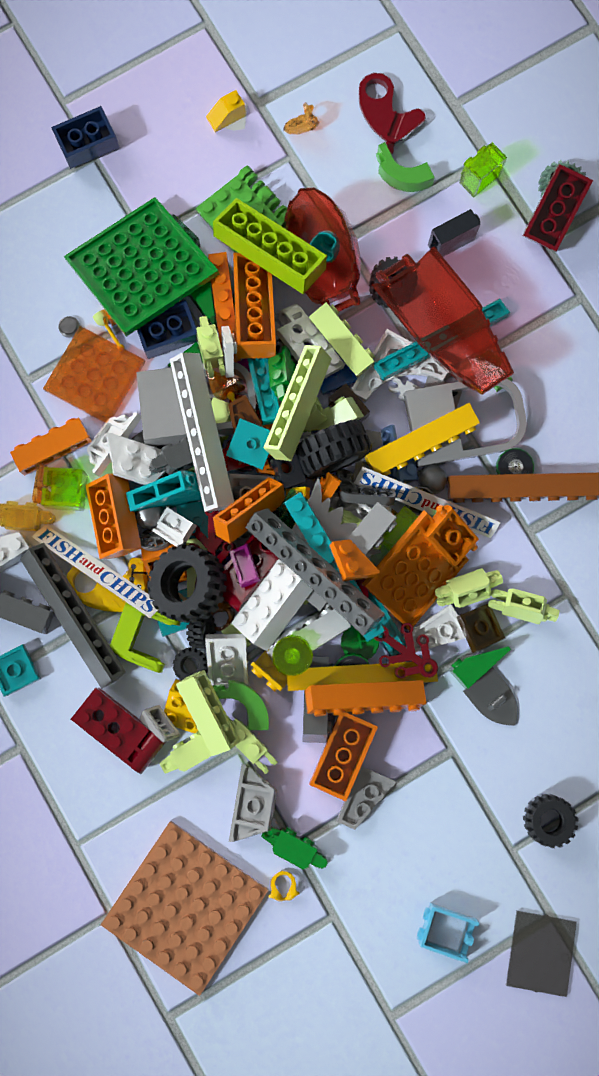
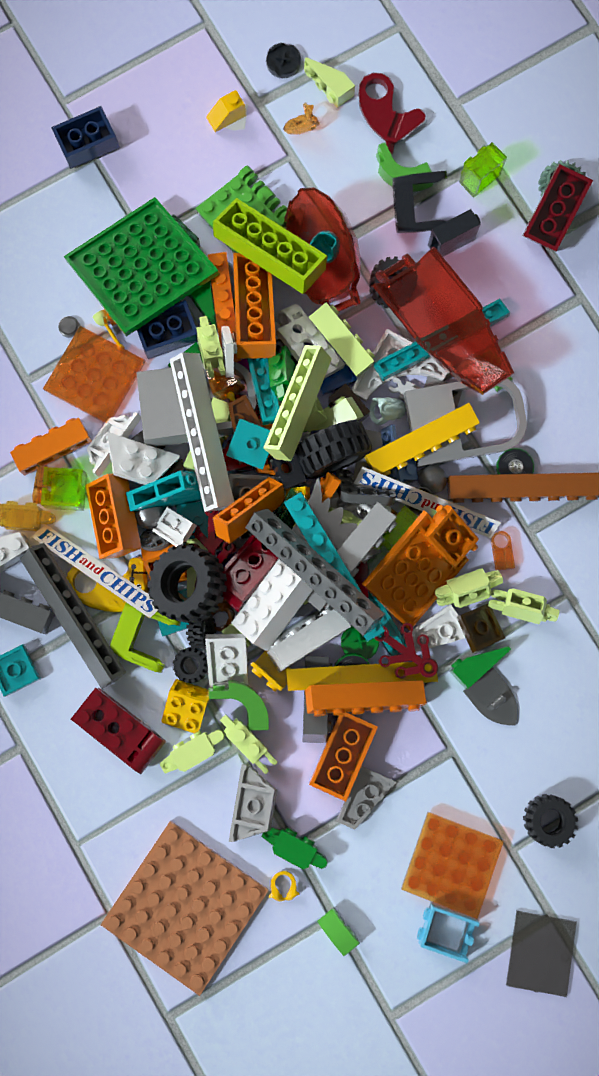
light grey slope [139,705,180,743] -> none
dark grey hinge [149,437,194,475] -> none
yellowish green brick [176,670,240,756] -> none
magenta tile [229,544,261,588] -> none
clear neon green tile [272,635,313,676] -> none
orange wing [330,539,380,581] -> none
none -> black tile [266,43,301,78]
none -> yellowish green slope [304,57,355,108]
none -> bright green slope [317,908,360,956]
none -> light aqua piece [369,397,406,425]
none -> black connector [392,171,447,233]
none -> clear orange plate [401,811,504,919]
none -> clear orange piece [491,531,515,571]

